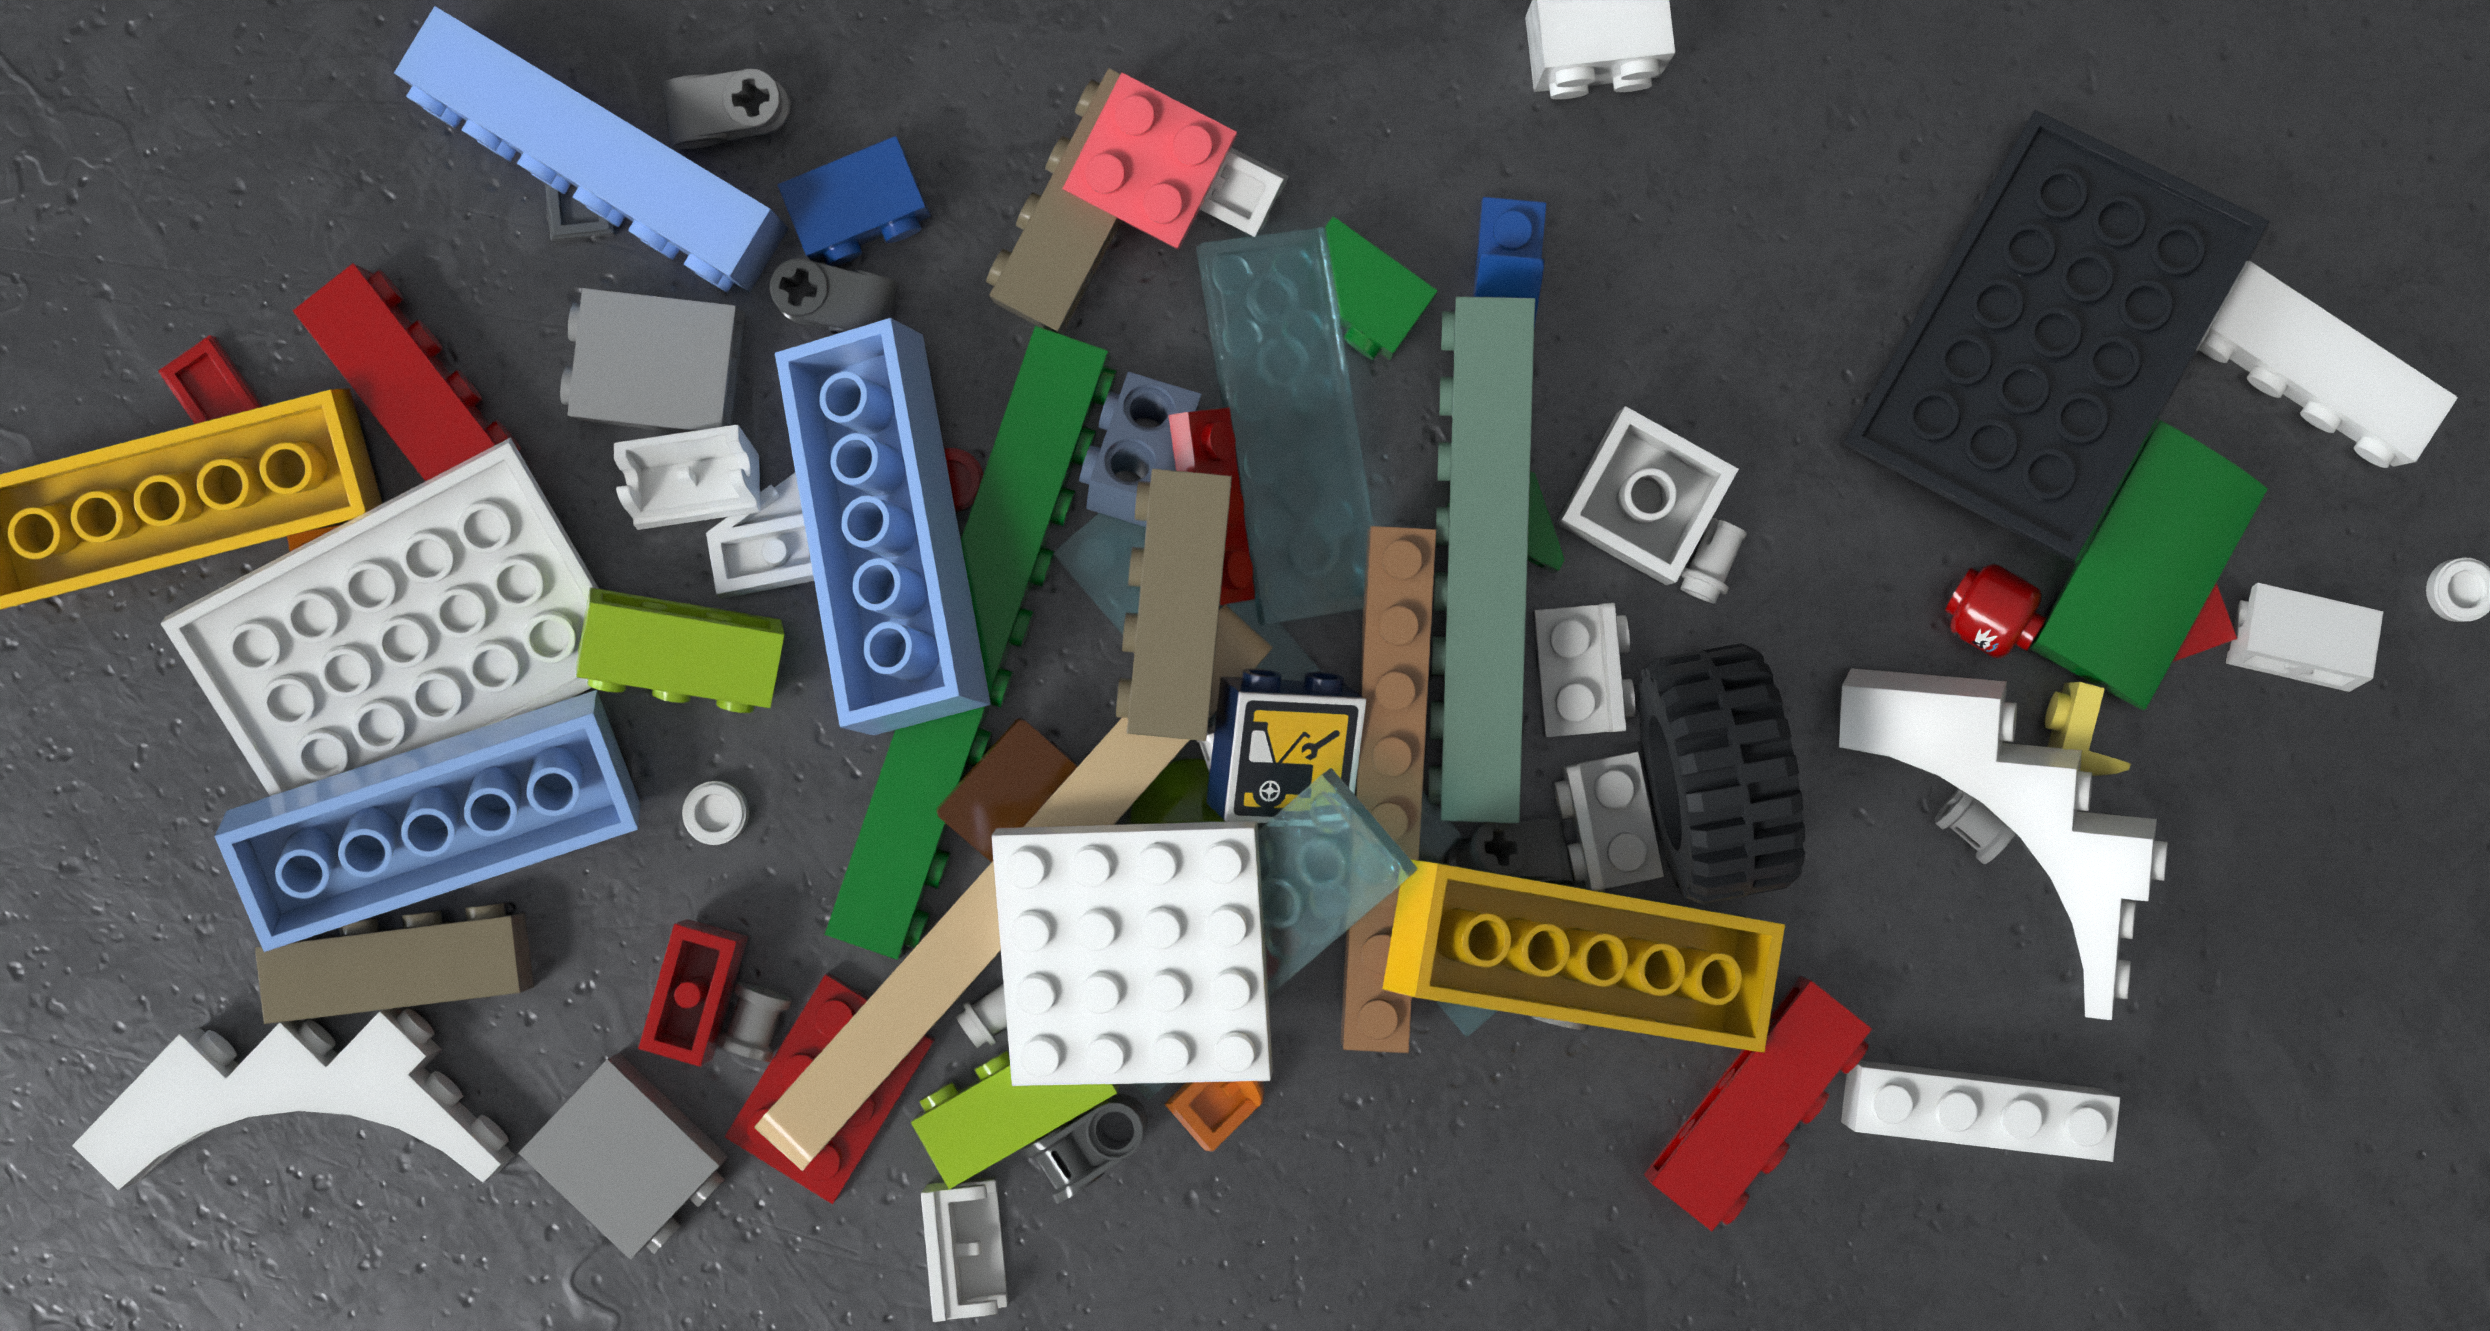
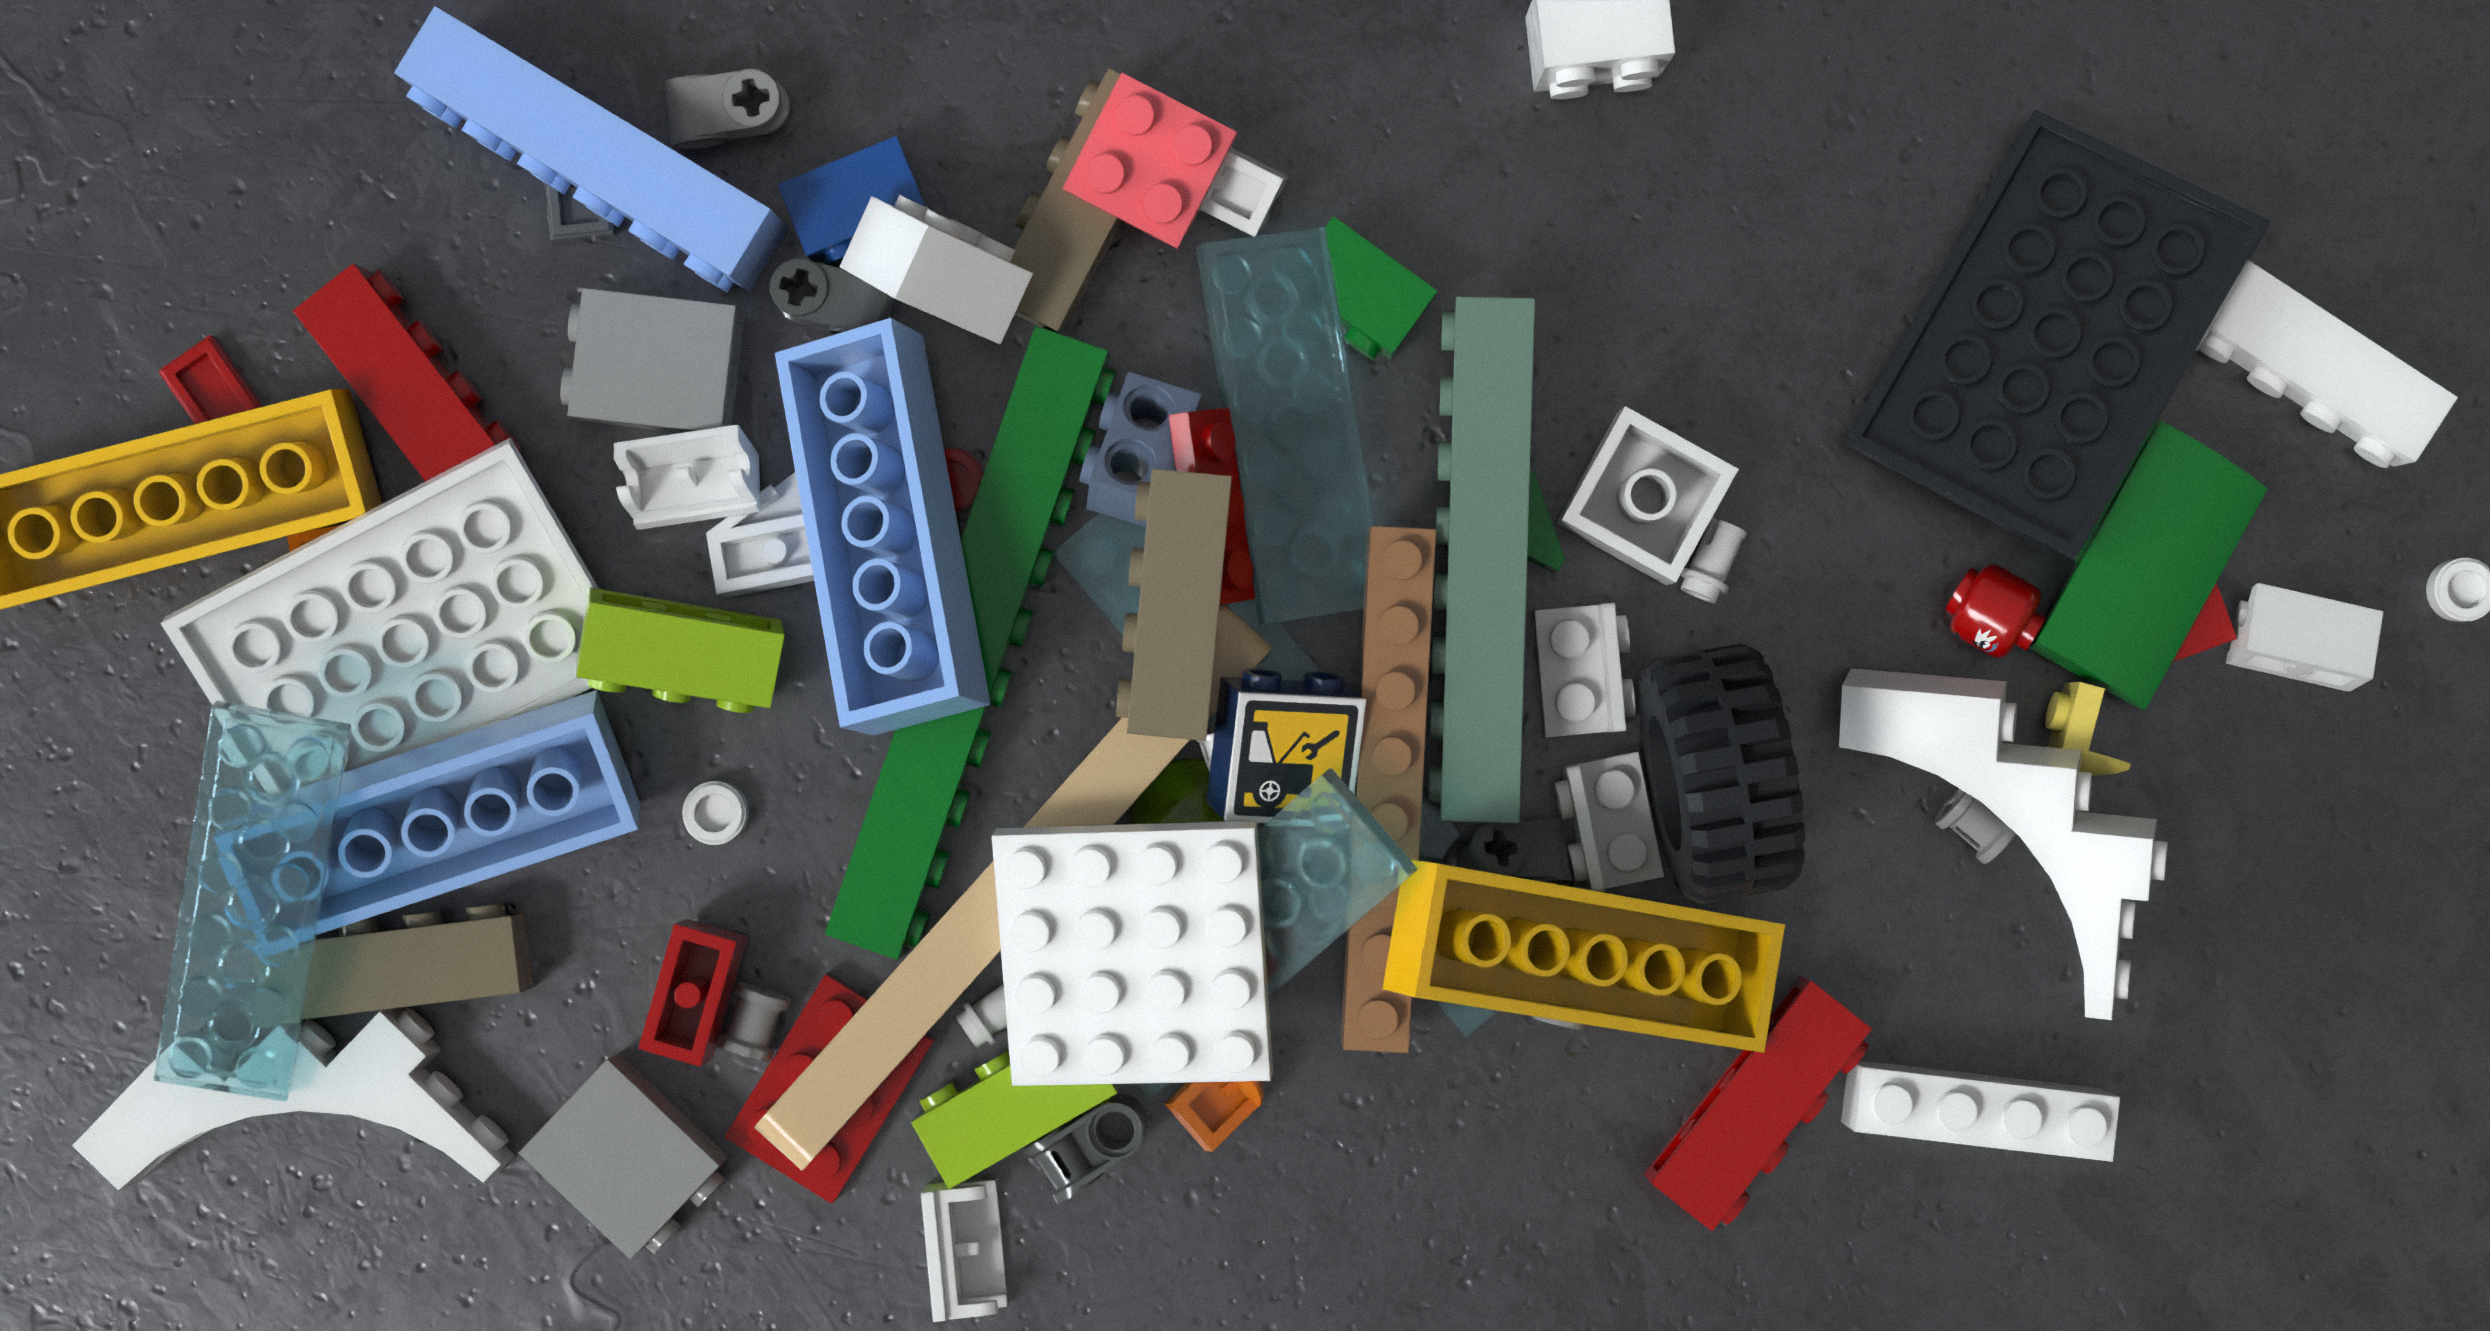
reddish brown panel [937,718,1078,863] -> none
blue slope [1473,197,1546,329] -> none
none -> clear light blue plate [153,700,351,1101]
none -> white brick [839,195,1033,344]

